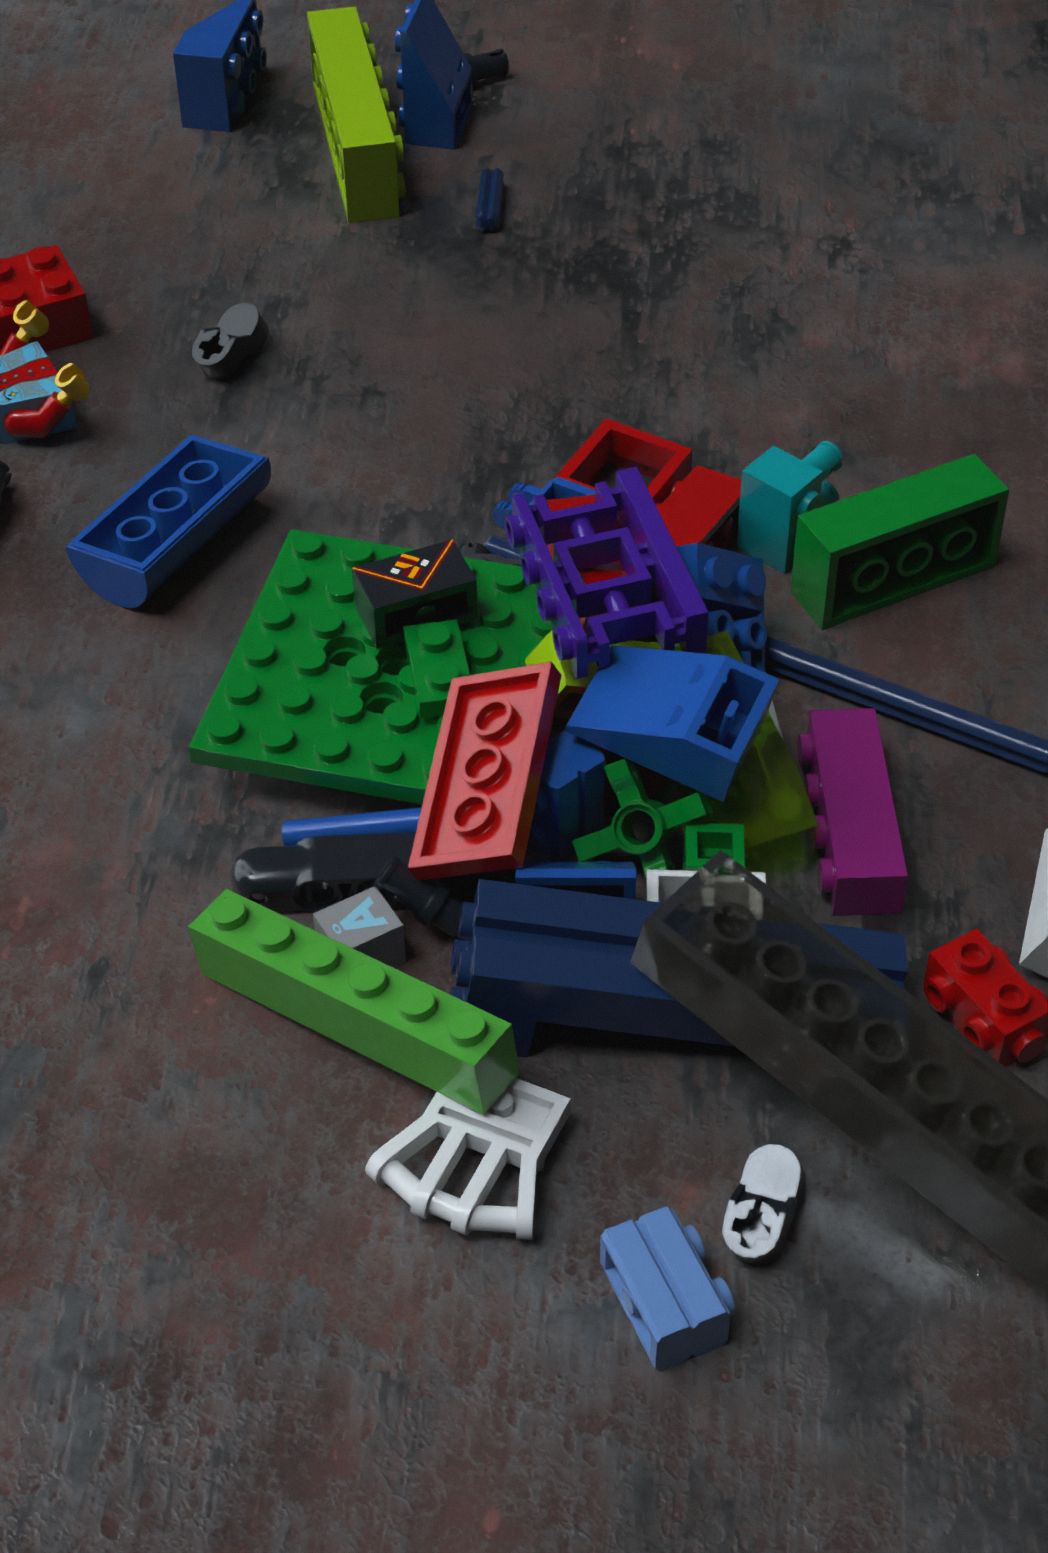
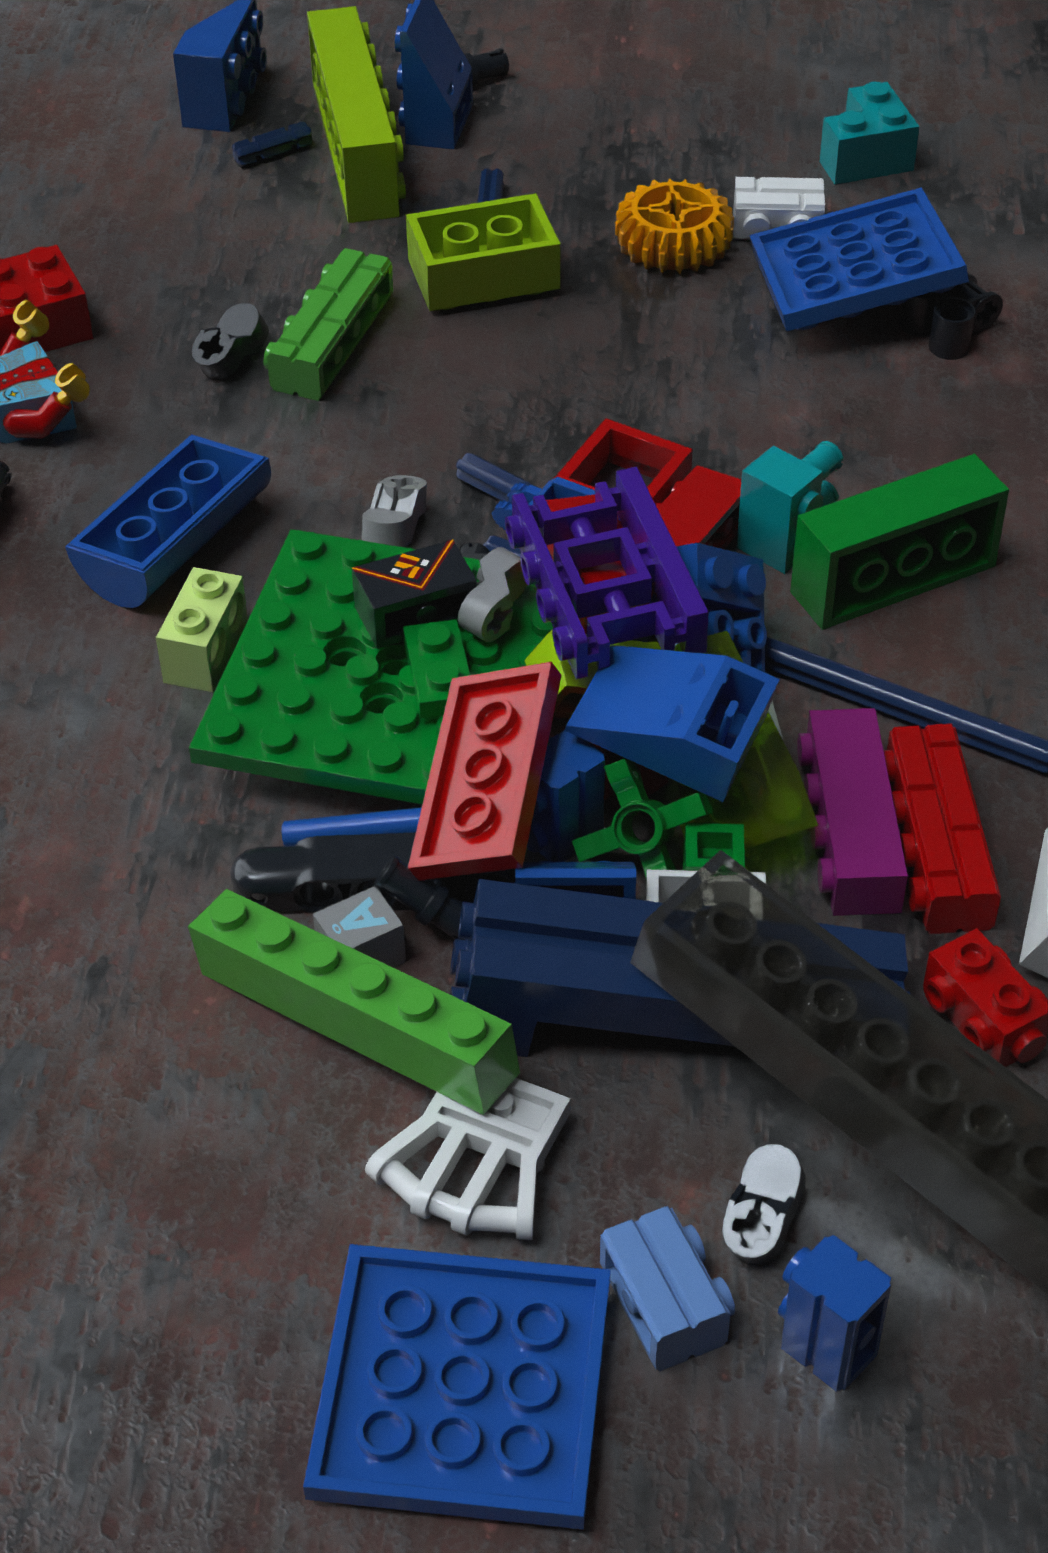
none -> yellowish green brick [156,567,248,692]
none -> dark blue axle [232,121,313,167]
none -> bright green brick [264,248,394,401]
none -> blue plate [303,1244,611,1530]
none -> light grey piece [362,475,427,547]
none -> lime brick [406,193,560,311]
none -> dark blue axle [456,453,539,502]
none -> light grey piece [458,547,527,642]
none -> light orange gear [615,178,734,274]
none -> white brick [733,177,825,241]
none -> blue plate [749,187,969,332]
none -> blue brick [778,1235,891,1392]
none -> teal brick [819,82,920,185]
none -> red brick [883,723,1001,934]
none -> black piece [899,273,1003,360]

